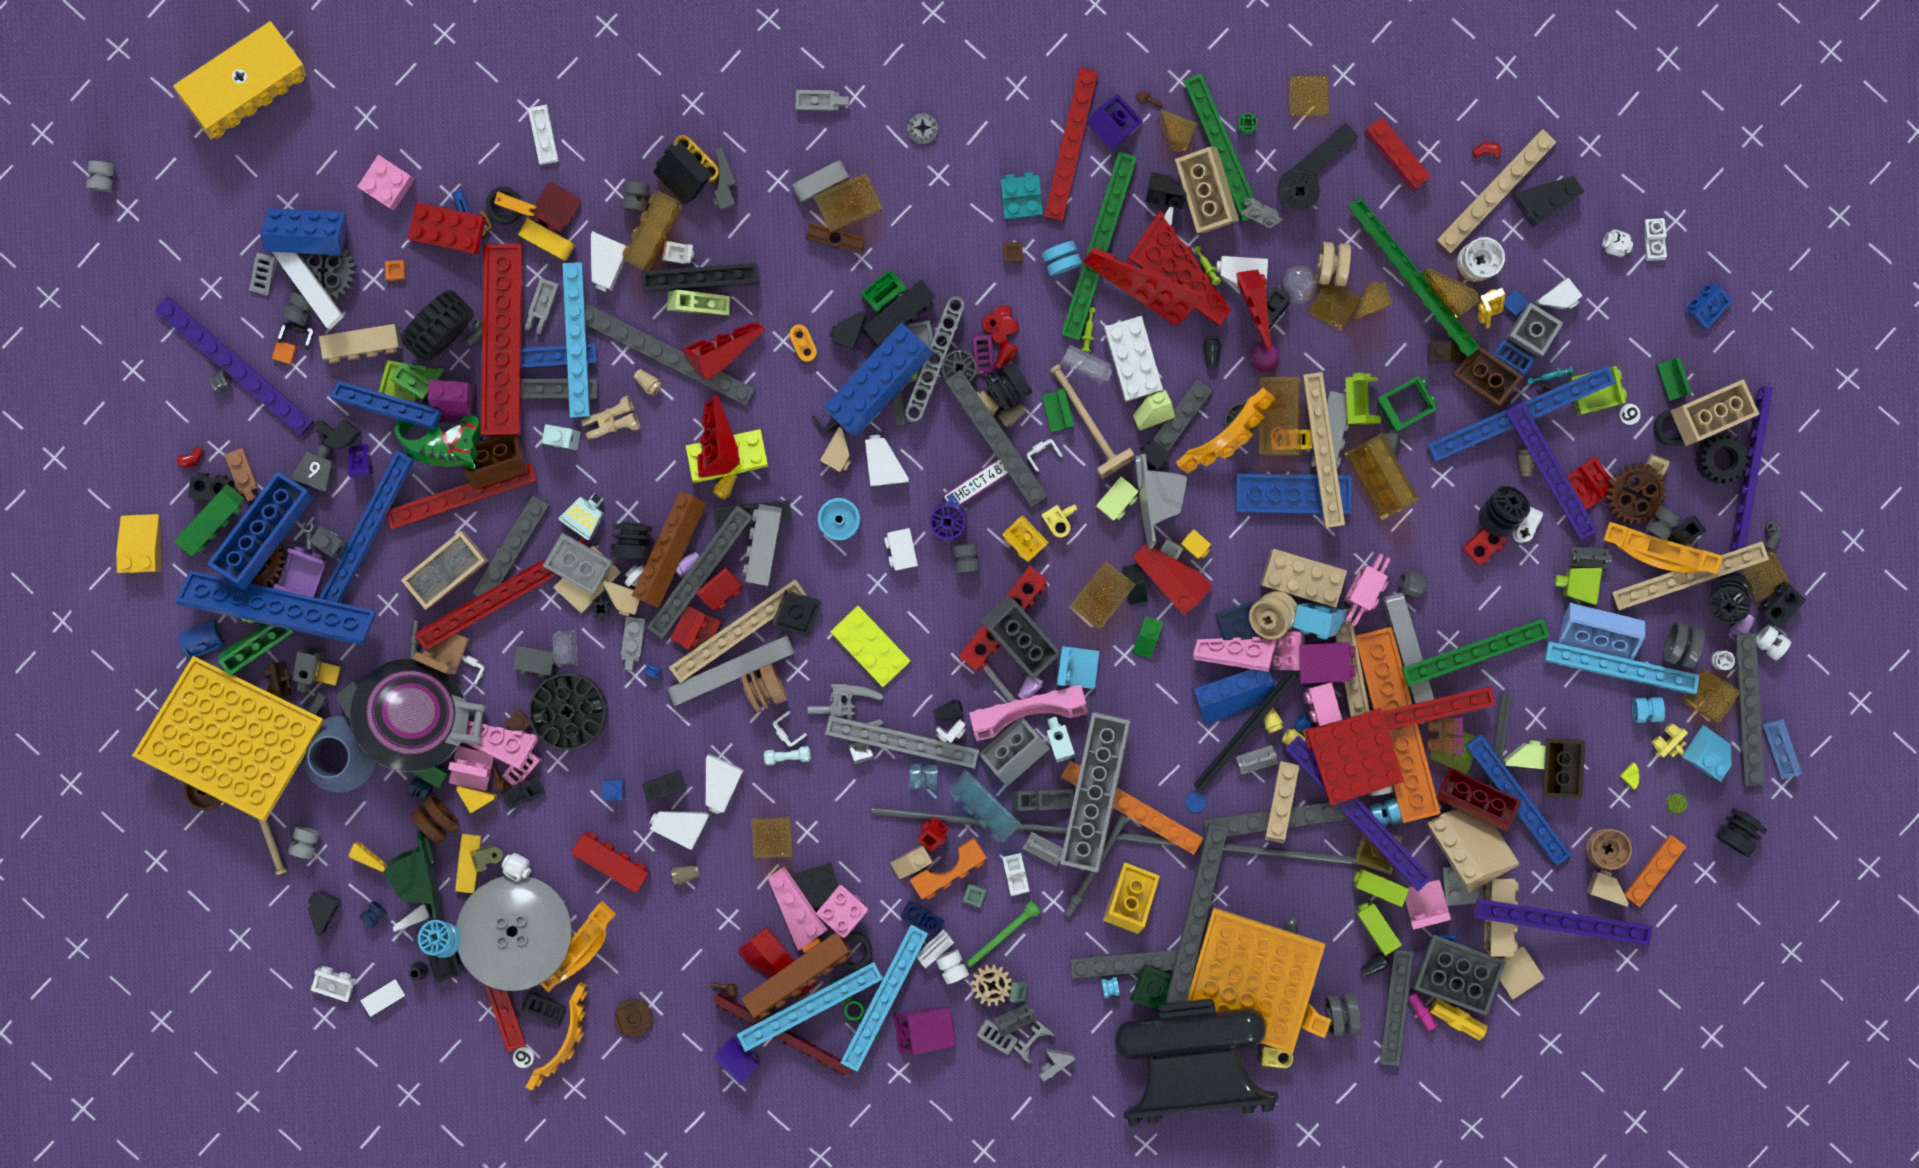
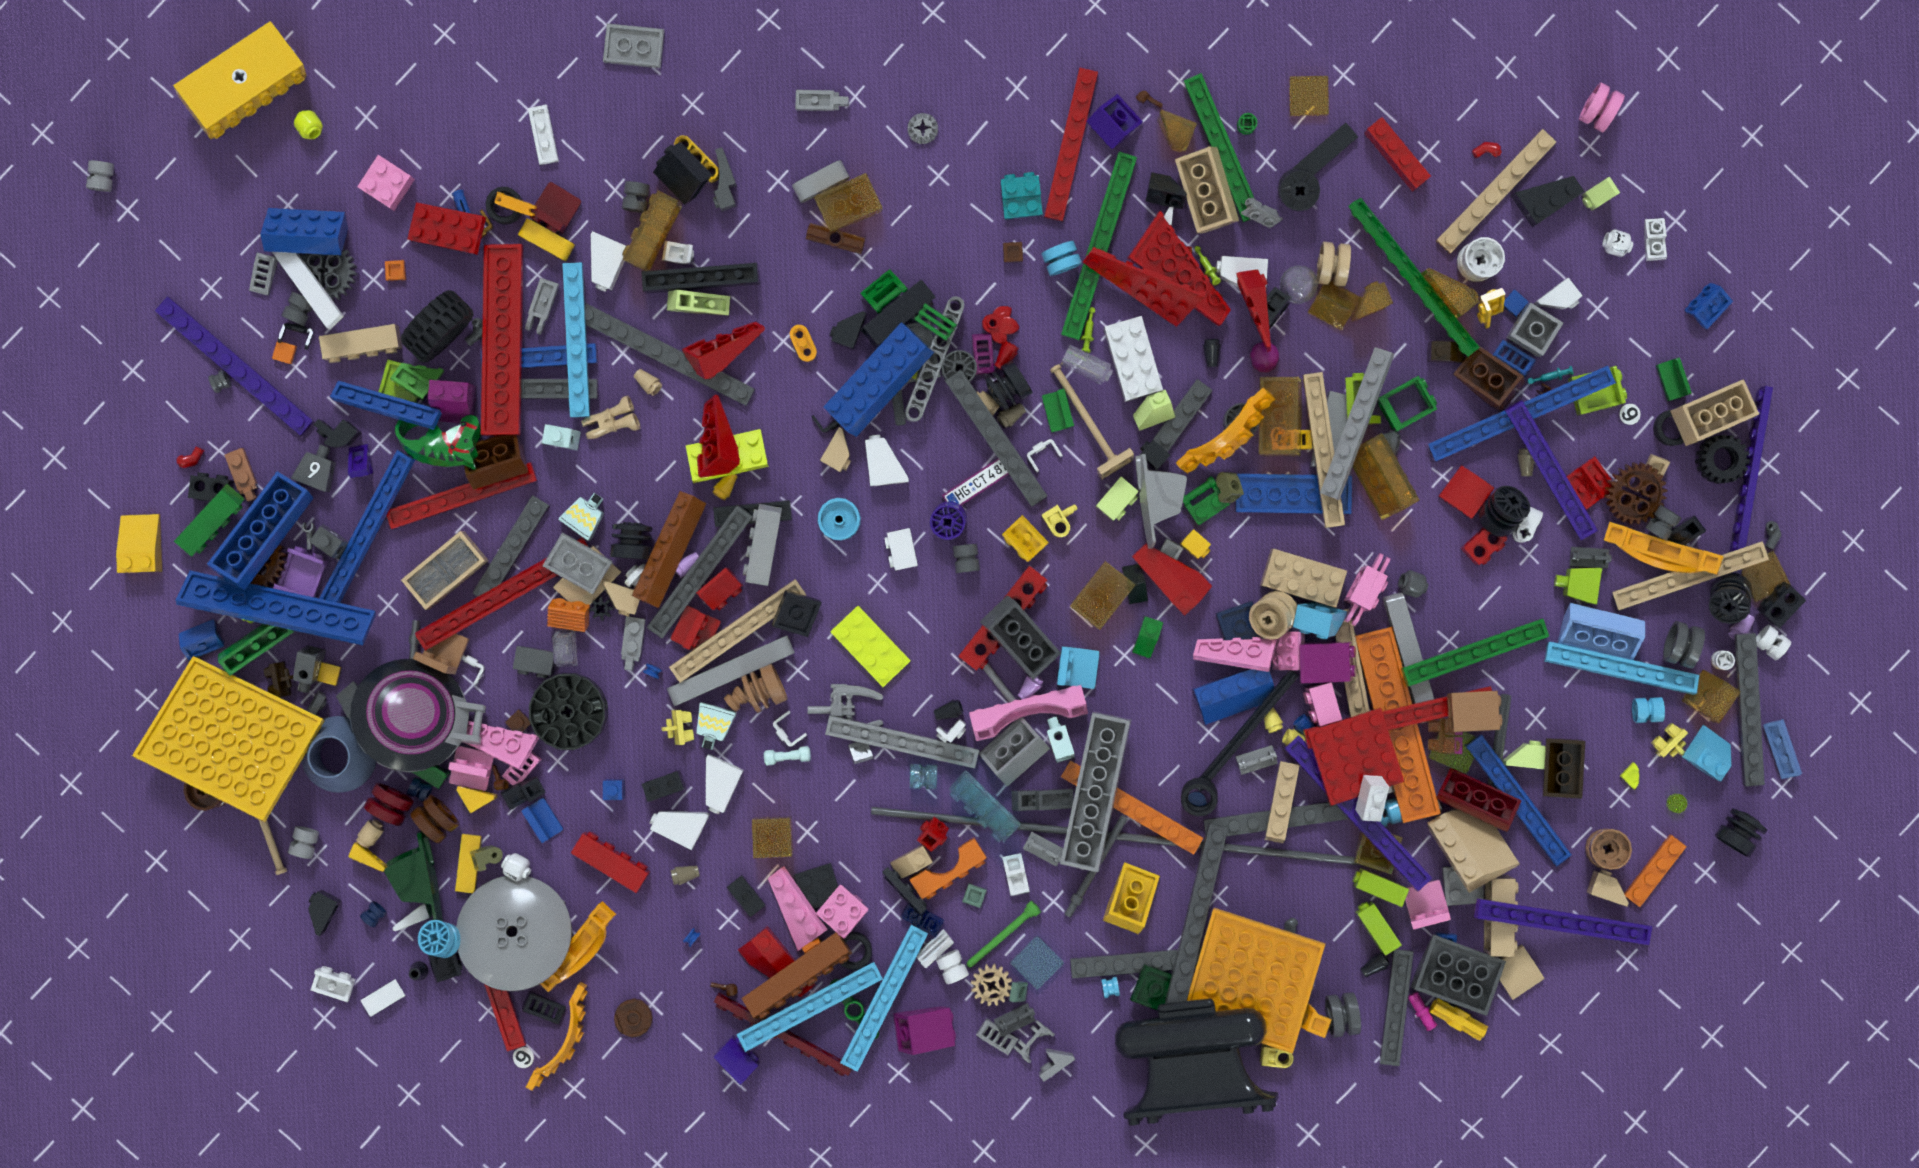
none -> neon yellow head [294,110,323,139]
none -> tan brick [356,819,384,849]
none -> dark red wheel [363,782,414,826]
none -> blue panel [521,798,563,843]
none -> orange brick [547,598,590,632]
none -> light grey tile [603,23,665,69]
none -> light yellow hips [661,710,694,745]
none -> blue bush [683,928,701,947]
none -> light aqua torso [697,702,737,750]
none -> medium nougat wheel [724,686,748,712]
none -> black plate [727,875,766,917]
none -> black plate [882,867,927,918]
none -> green tile [914,303,957,341]
none -> clear light blue tile [1010,935,1064,990]
none -> black tyre [1181,778,1218,816]
none -> green plate [1183,476,1230,526]
none -> olive leg [1216,472,1244,503]
none -> light grey plate [1320,347,1395,500]
none -> white brick [1355,775,1389,822]
none -> red slope [1439,465,1494,519]
none -> medium nougat brick [1447,691,1502,732]
none -> bright pink wheel [1579,82,1625,133]
none -> yellowish green slope [1582,177,1620,211]

